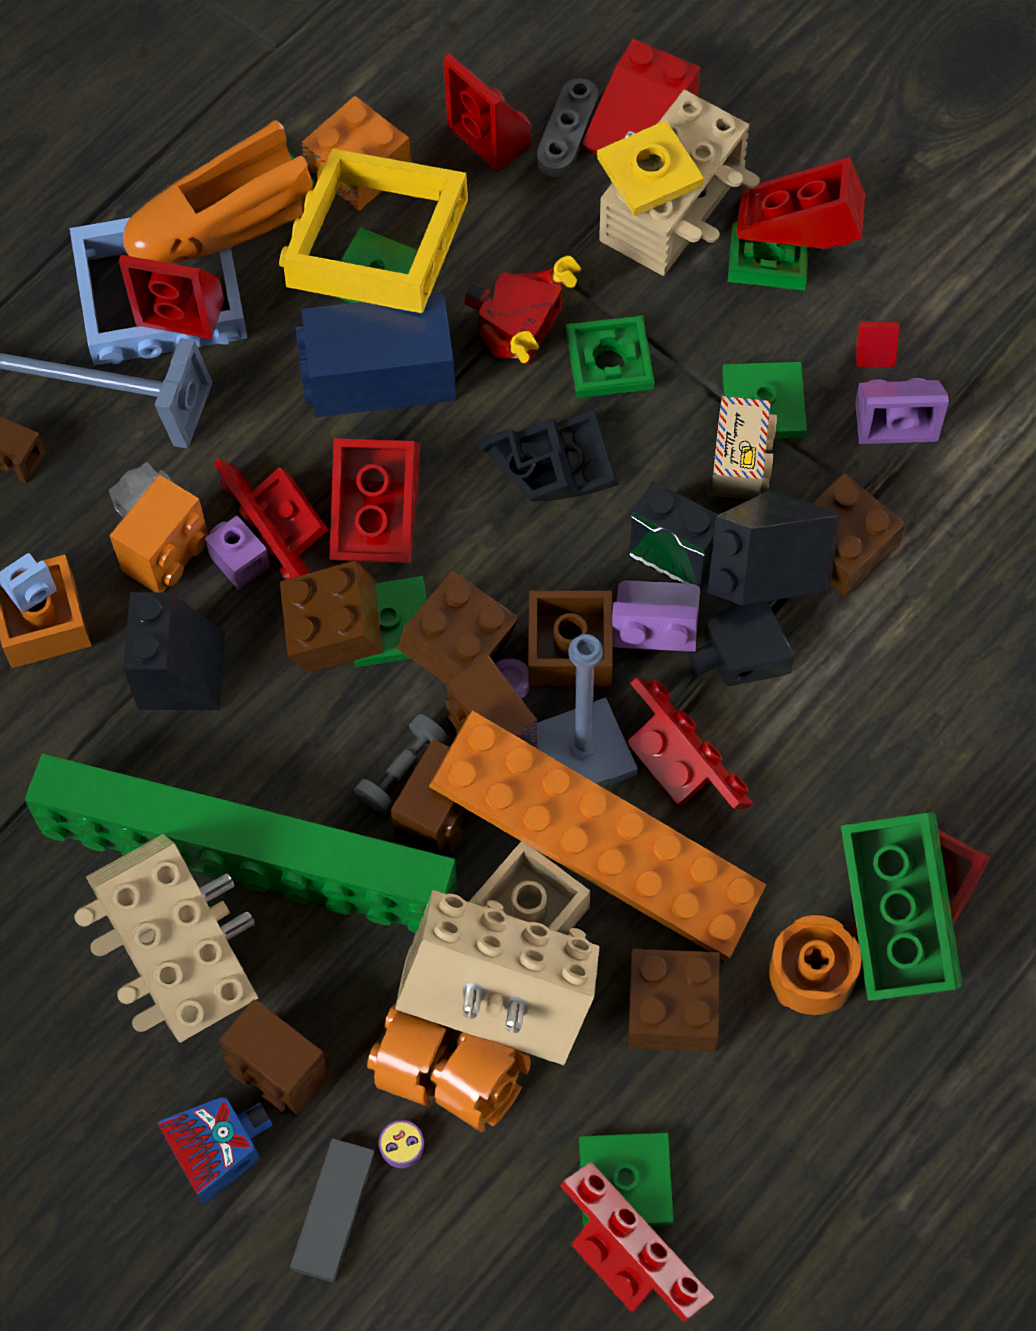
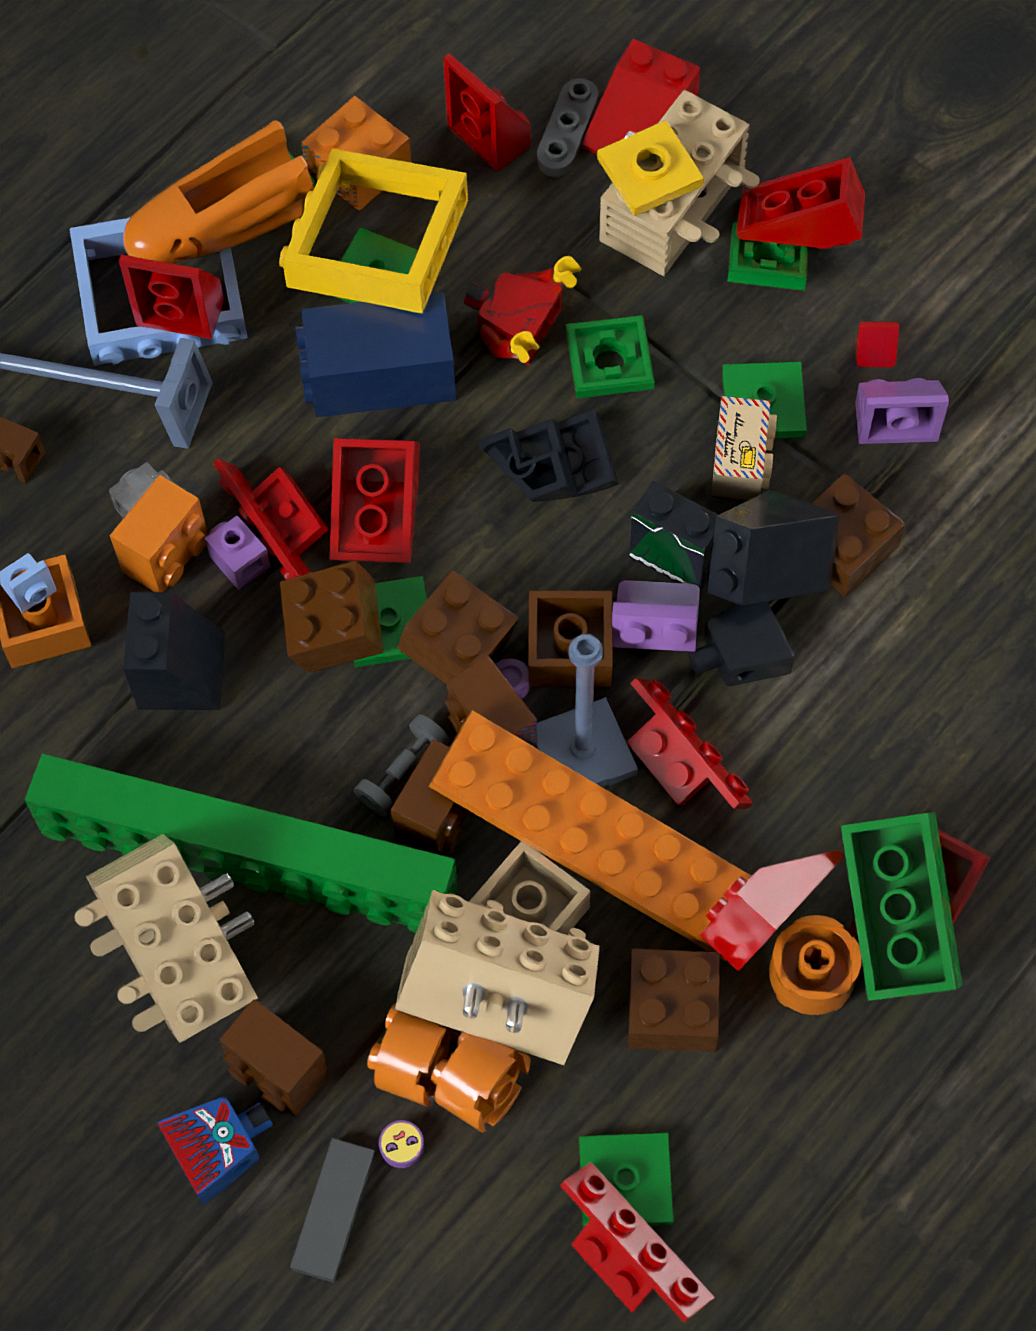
none -> slope [700,850,845,971]

